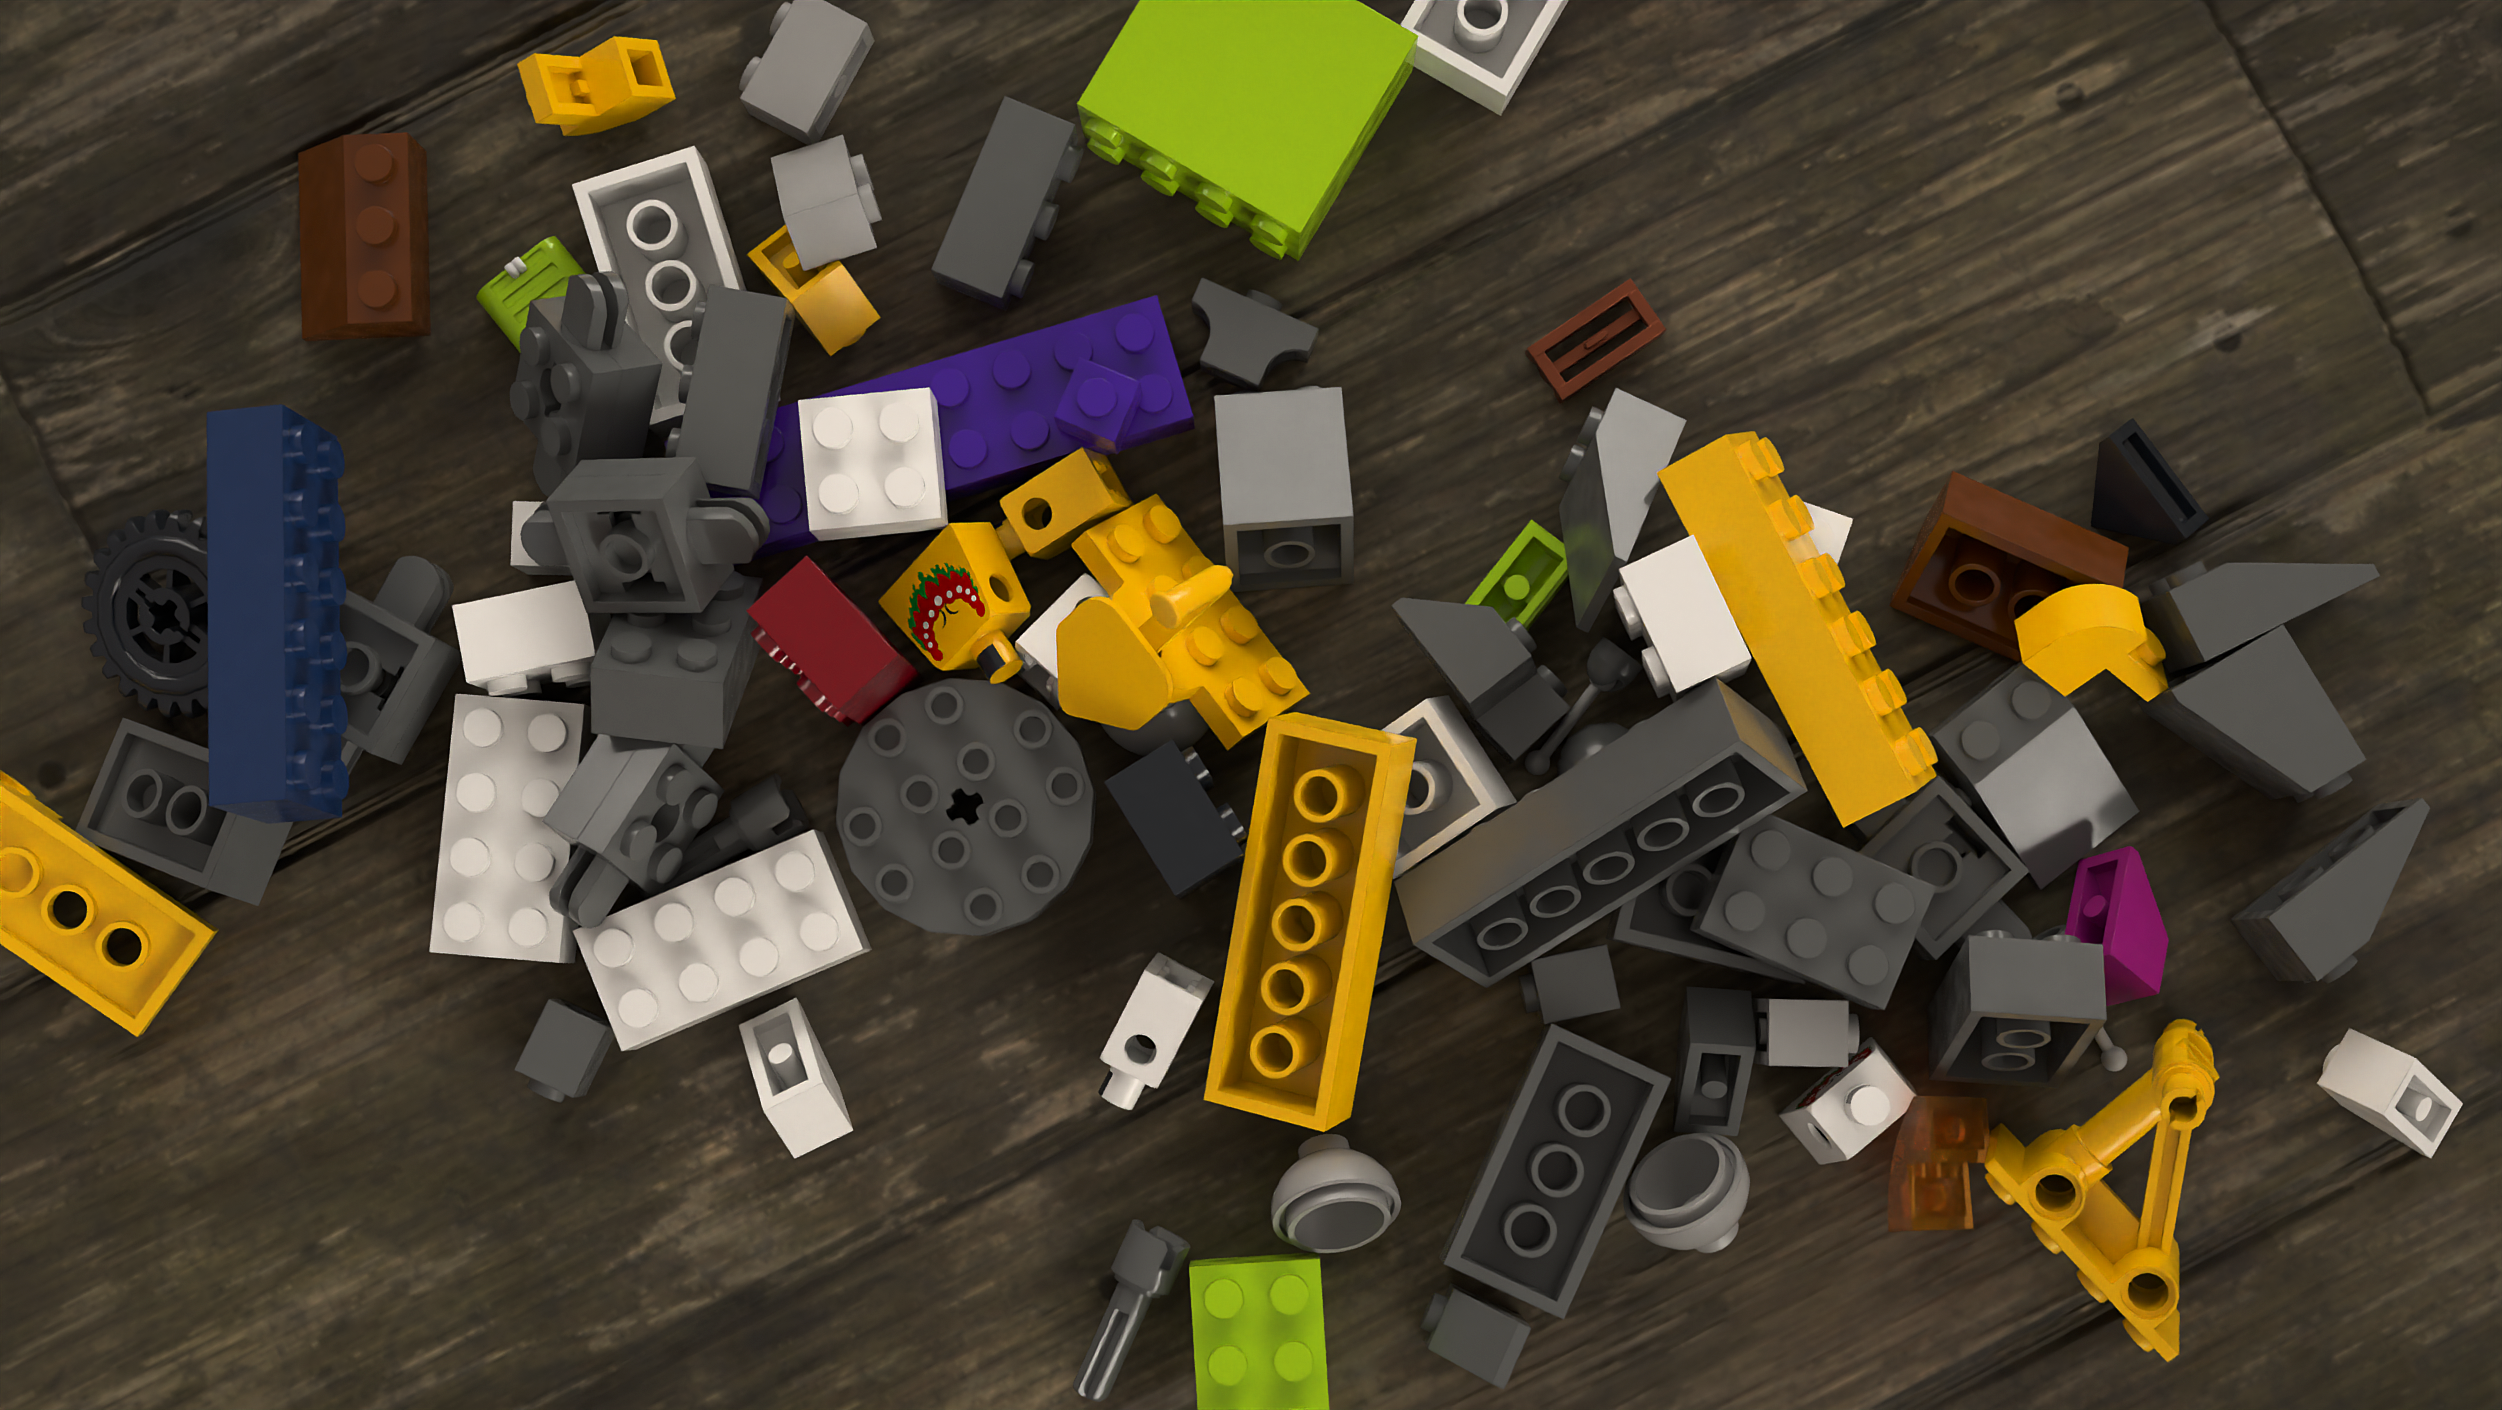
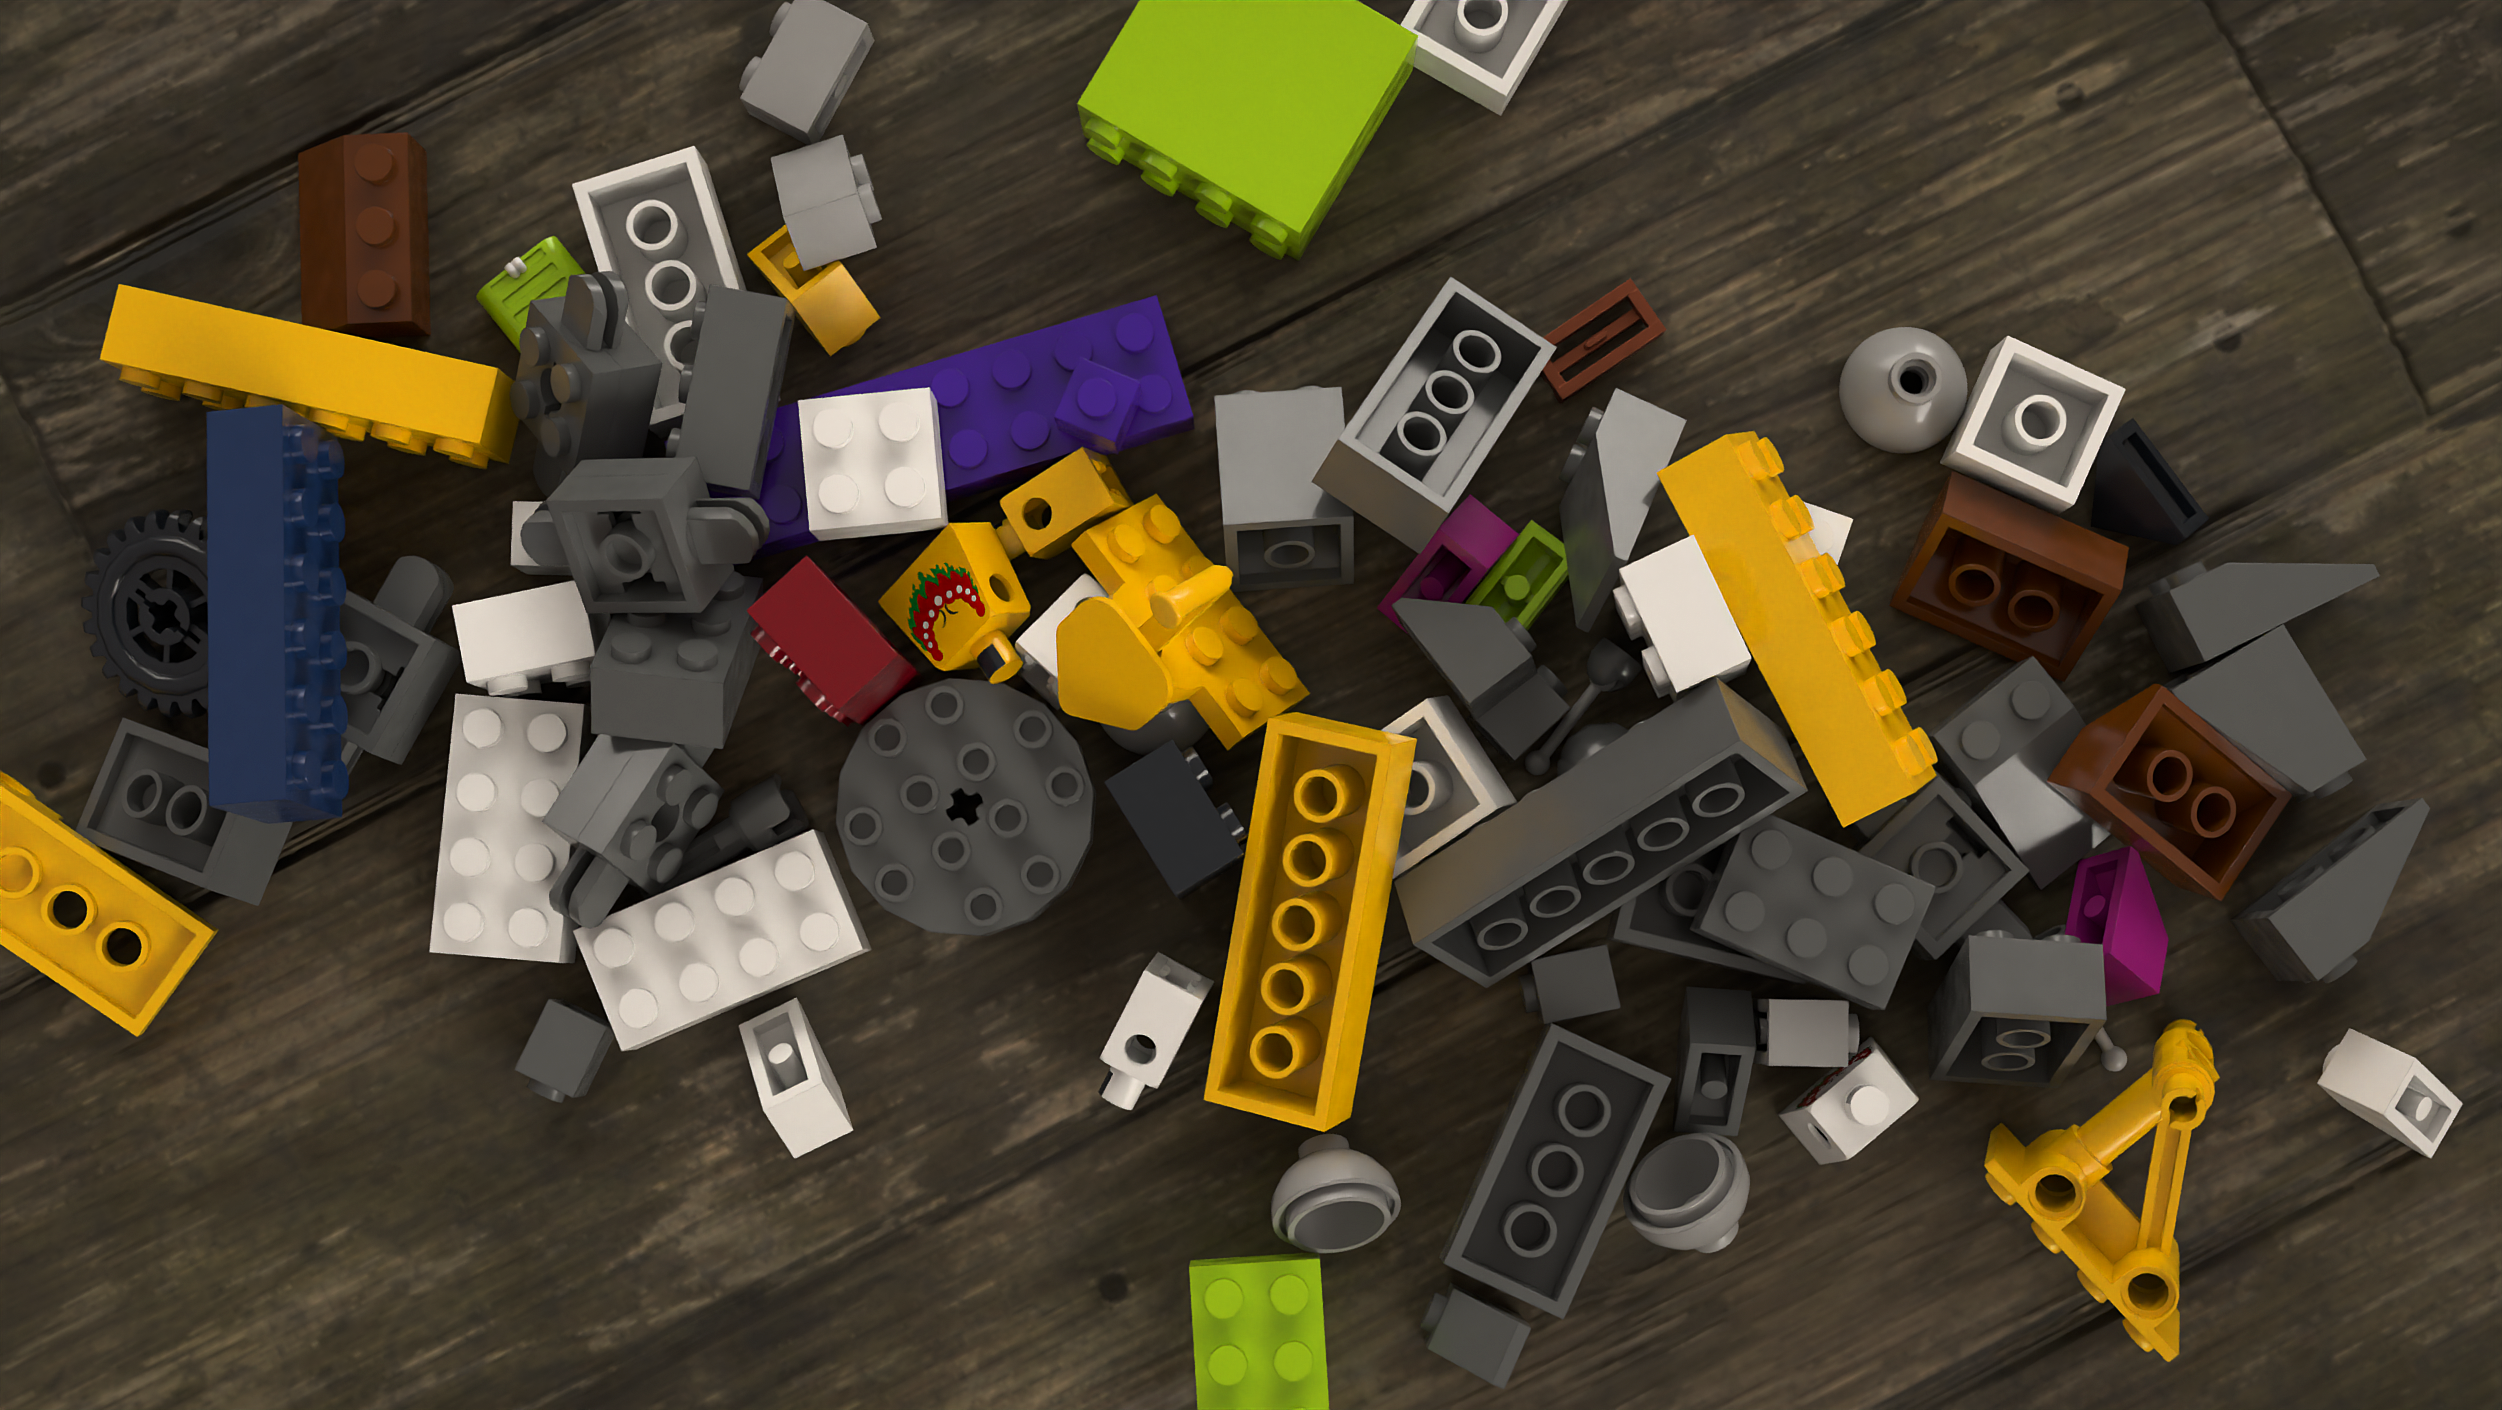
yellow brick [517,36,676,136] -> none
dark grey brick [931,96,1084,311] -> none
dark grey piece [1073,1219,1191,1402] -> none
dark grey brick [1192,278,1319,392] -> none
clear orange slope [1888,1096,1990,1232] -> none
yellow brick [2014,584,2168,702] -> none
none -> yellow brick [100,284,519,469]
none -> dark grey brick [1311,276,1557,554]
none -> magenta slope [1377,494,1519,635]
none -> light grey piece [1839,327,1968,454]
none -> white brick [1940,336,2126,515]
none -> reddish brown slope [2047,684,2292,901]

